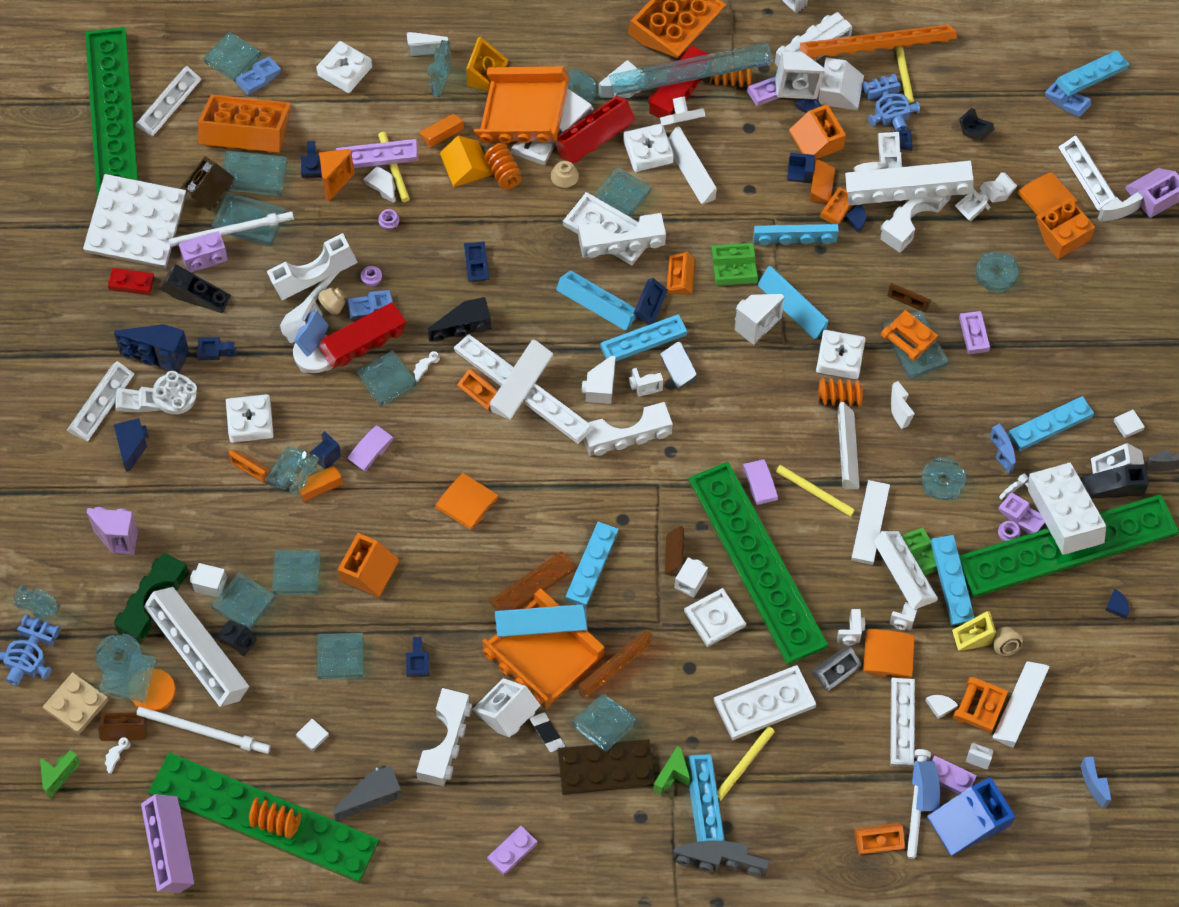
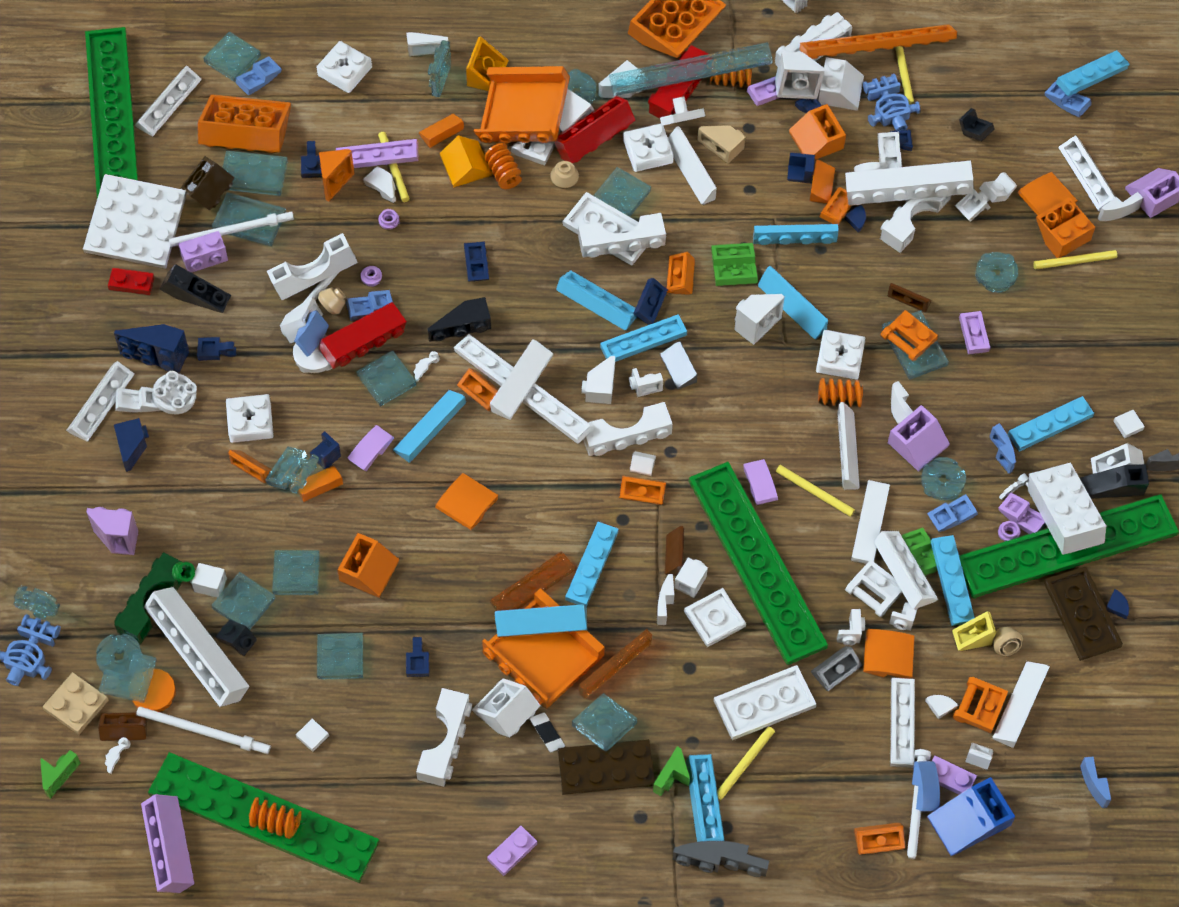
dark grey slope [333,765,402,821] -> none
none -> green bush [172,562,195,582]
none -> medium azure slope [393,390,466,463]
none -> orange slope [619,475,666,505]
none -> white slope [630,451,656,476]
none -> white slope [657,574,674,625]
none -> tan slope [698,126,746,163]
none -> white plate [845,560,903,618]
none -> lavender slope [888,405,950,472]
none -> medium blue slope [927,494,978,532]
none -> light yellow bar [1033,250,1117,270]
none -> dark brown plate [1044,566,1123,661]

